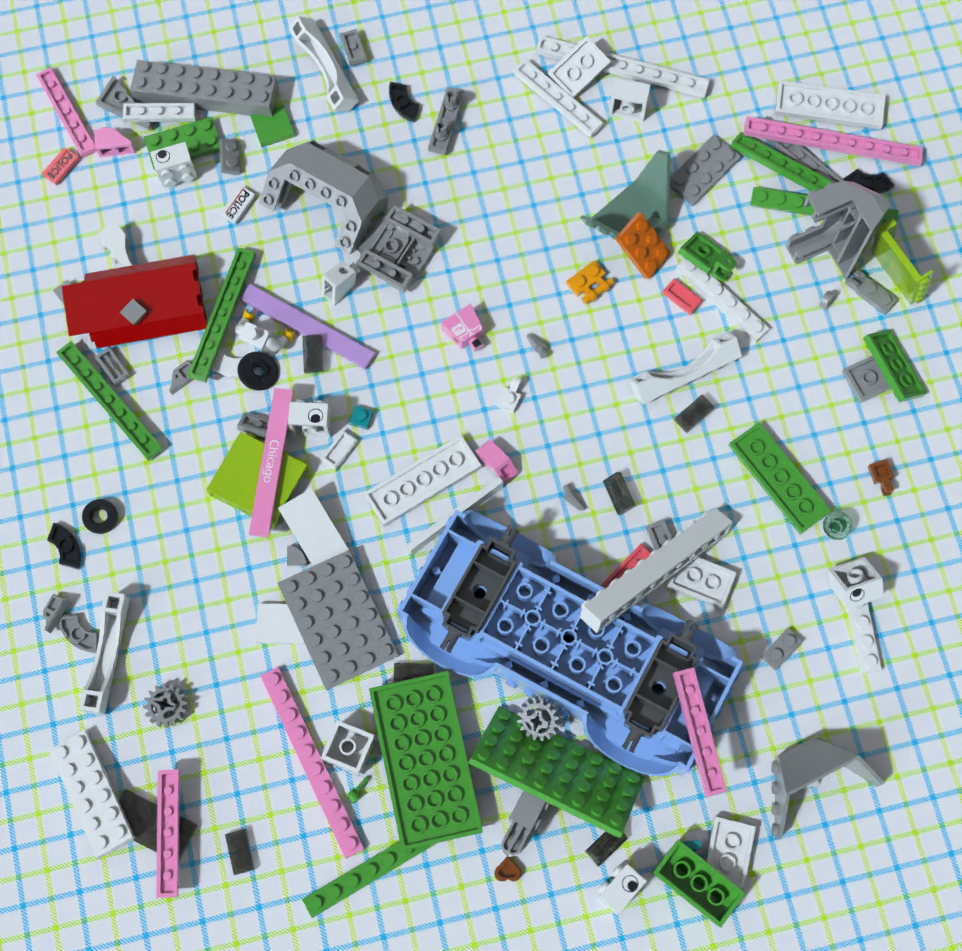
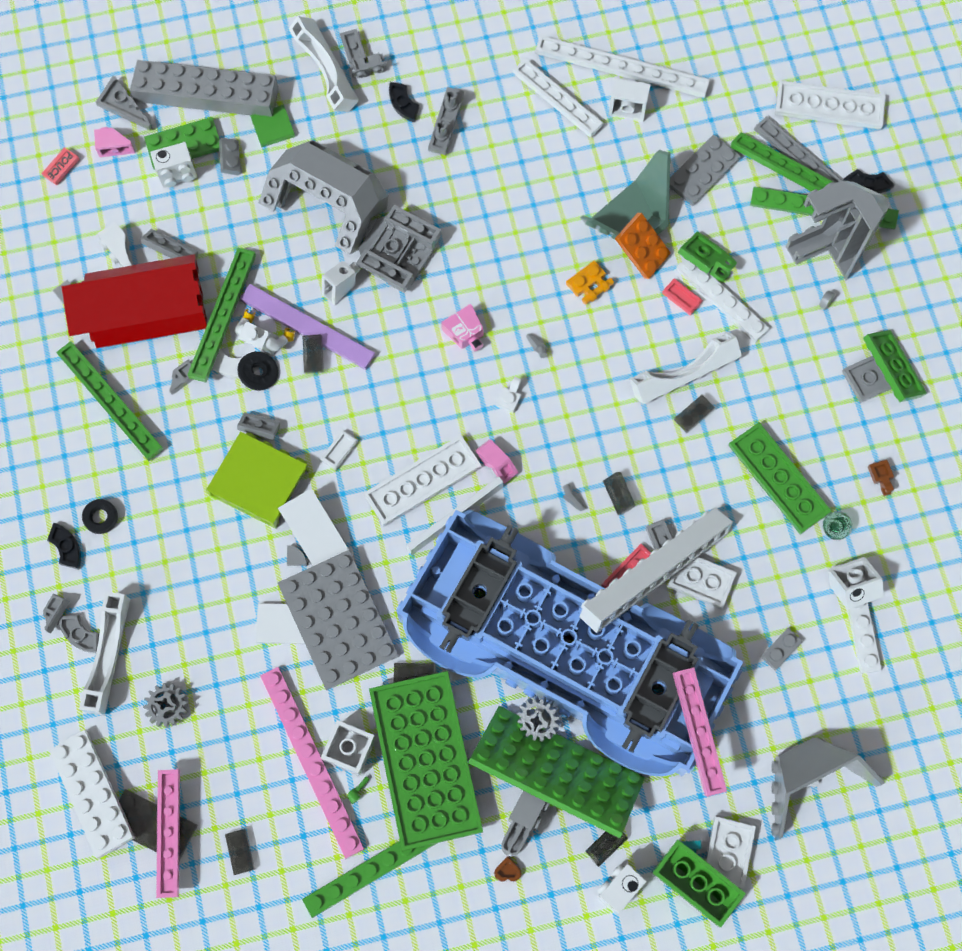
bright pink tile [36,67,97,159] -> none
light grey tile [95,347,132,387] -> none
light grey tile [120,299,148,326] -> none
white tile [123,103,196,122] -> none
white tile [220,186,256,225] -> none
bright pink tile [249,388,294,538] -> none
white brick [288,400,332,438] -> none
teal plate [349,406,373,430] -> none
white plate [548,36,611,98] -> none
bright pink plate [743,116,923,166] -> none
light grey hinge [846,270,898,315] -> none
lime panel [872,218,933,305] -> none
none -> light grey plate [141,229,198,258]
none -> light grey hinge [349,53,386,78]

